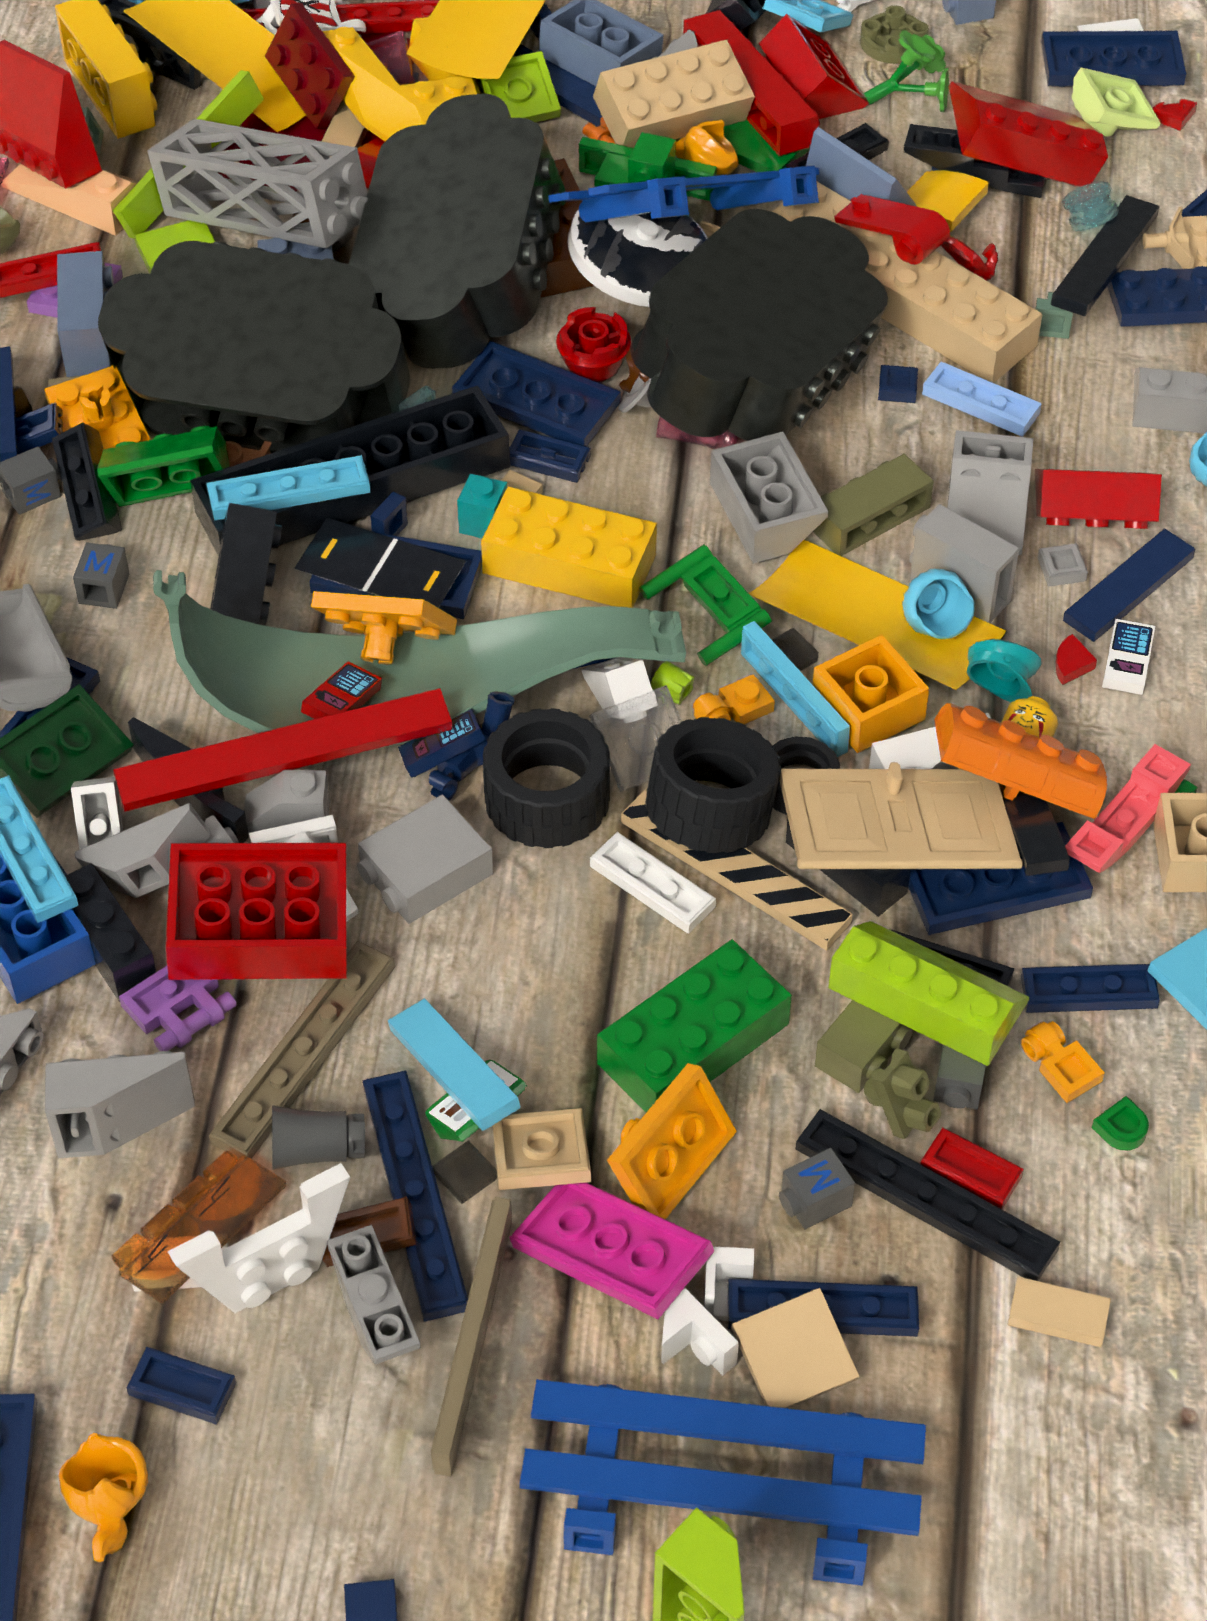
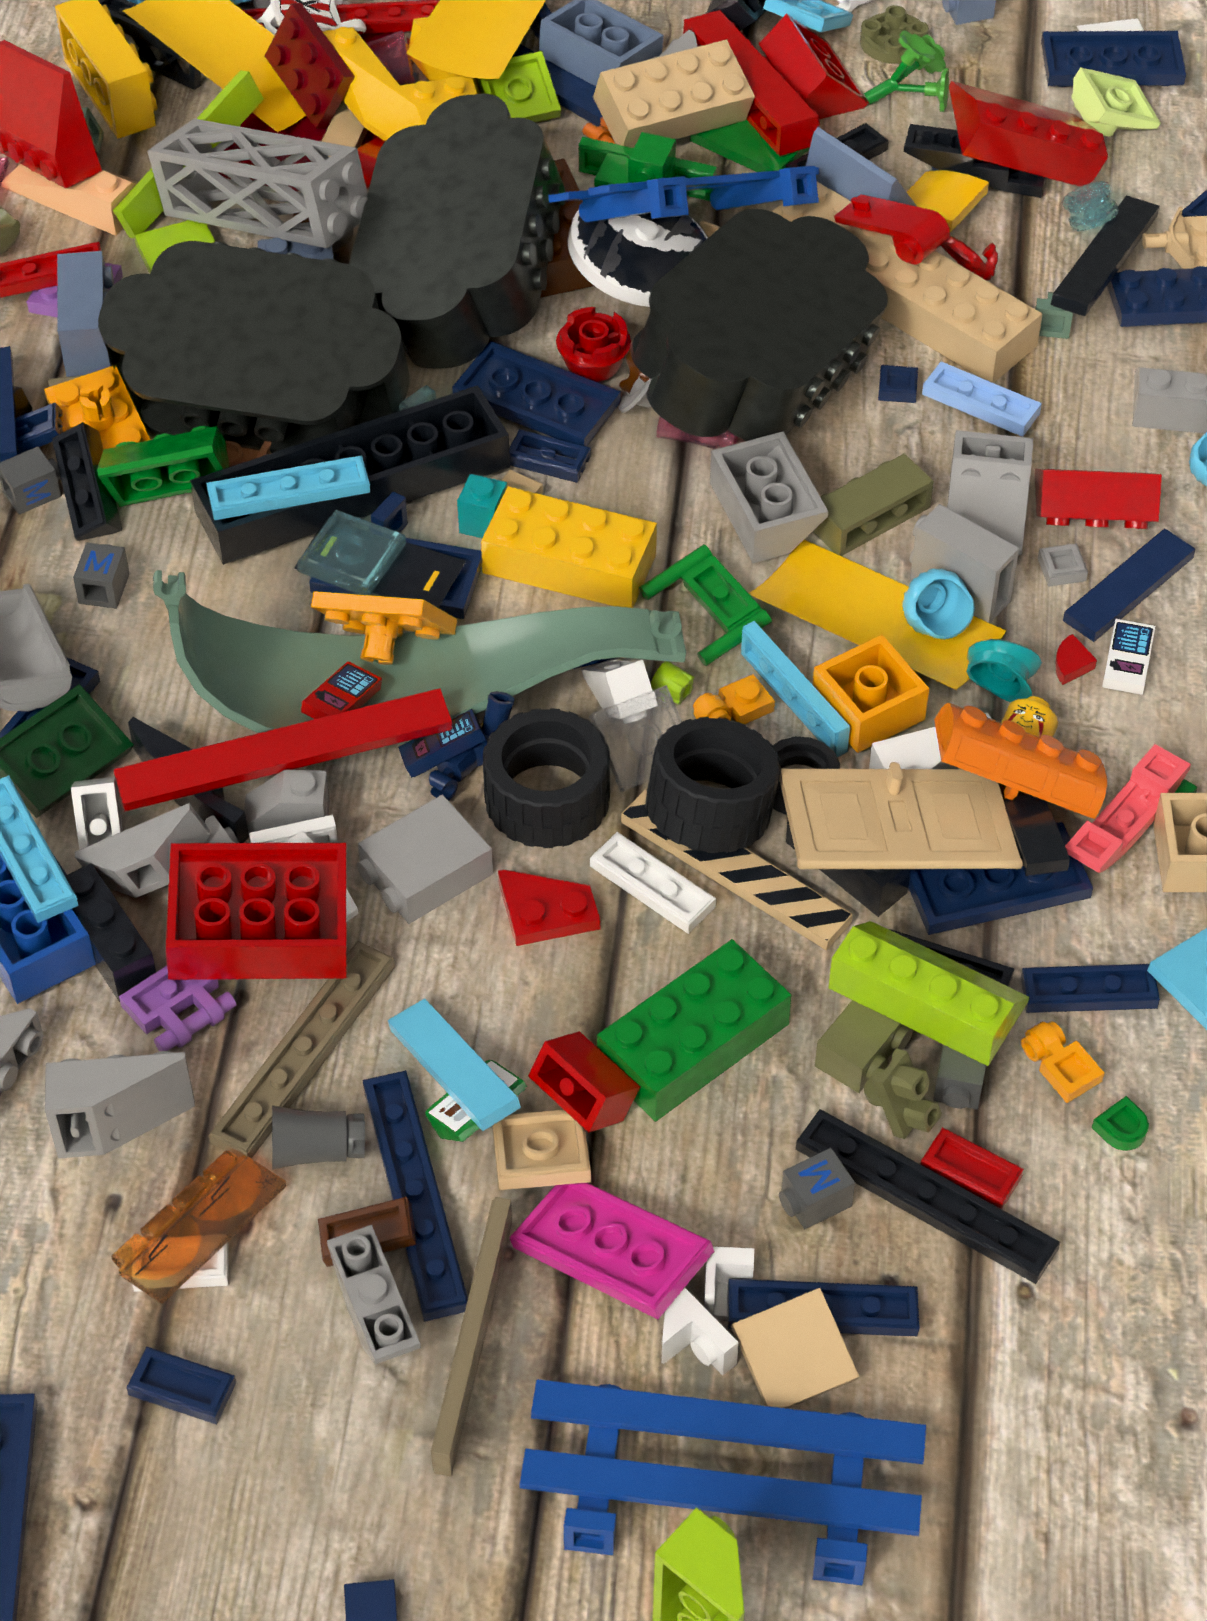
light orange hair [59,1433,148,1562] -> none
white wing [168,1163,350,1313] -> none
black brick [210,503,282,626] -> none
clear smoke tile [433,1140,498,1204] -> none
light orange plate [607,1064,737,1219] -> none
light orange hair [676,120,738,176] -> none
clear smoke tile [772,628,819,671] -> none
tan tile [1007,1277,1111,1347] -> none
red tile [1152,99,1197,131] -> none
none -> clear light blue tile [297,510,406,595]
none -> red wing [498,870,600,946]
none -> red brick [528,1031,640,1133]

